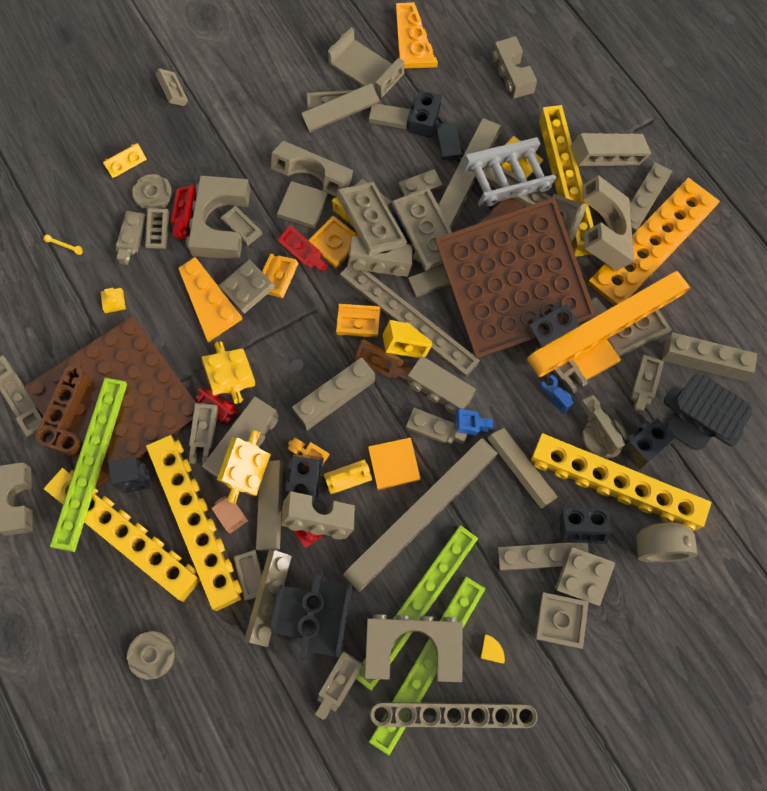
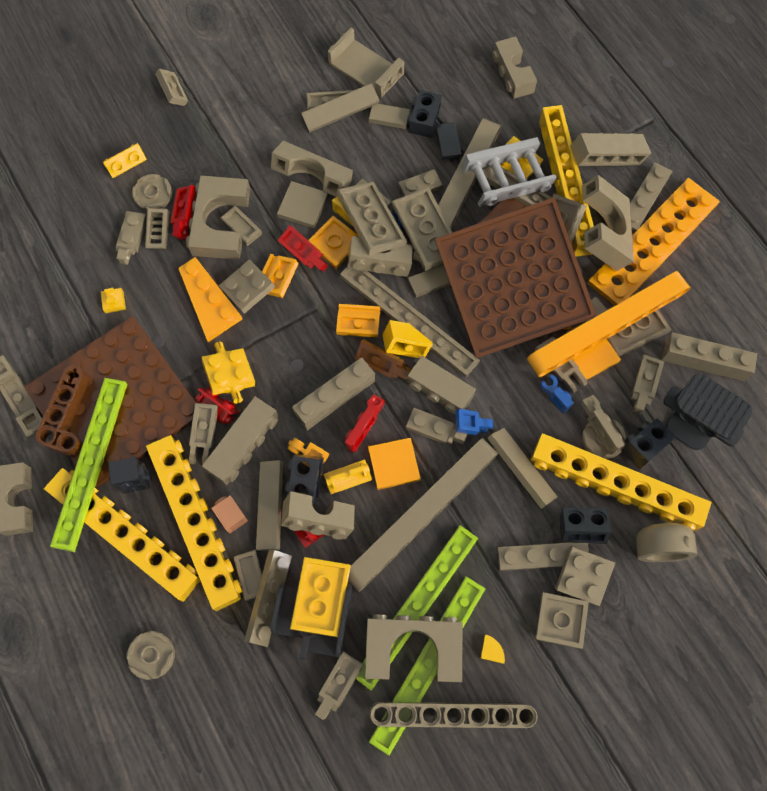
yellow hinge [43,235,83,255] -> none
yellow plate [217,430,271,504] -> none
light orange wing [396,3,438,69] -> none
black brick [526,303,580,349] -> none
none -> yellow tile [290,557,351,637]
none -> red hinge [345,394,385,453]

